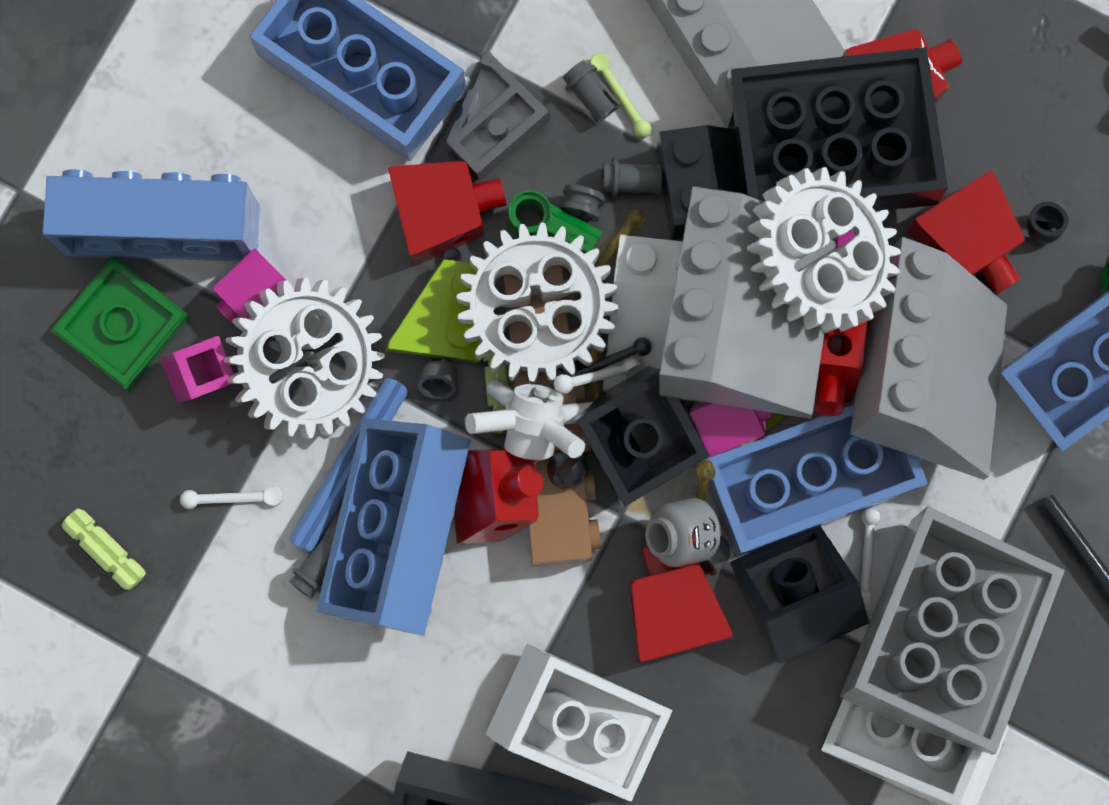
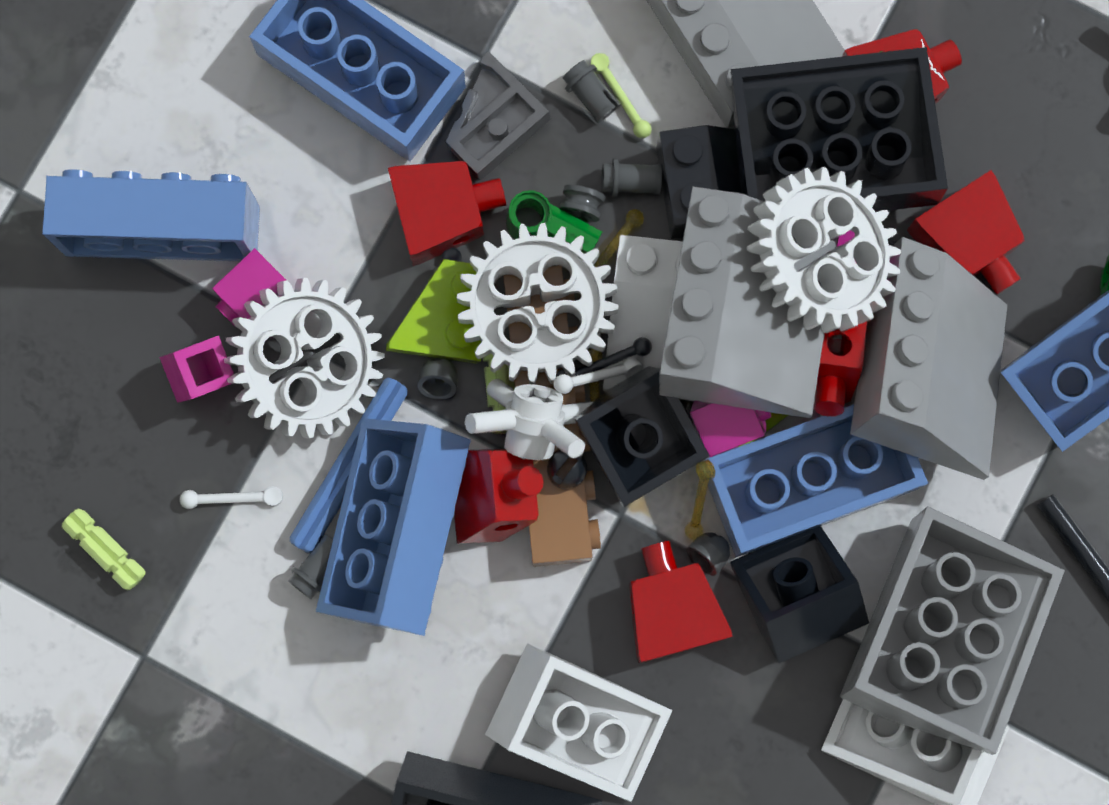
green tile [51,256,190,392] -> none
light grey head [645,498,721,567] -> none
white hinge [860,507,880,610] -> none
black hinge [1026,202,1069,244] -> none

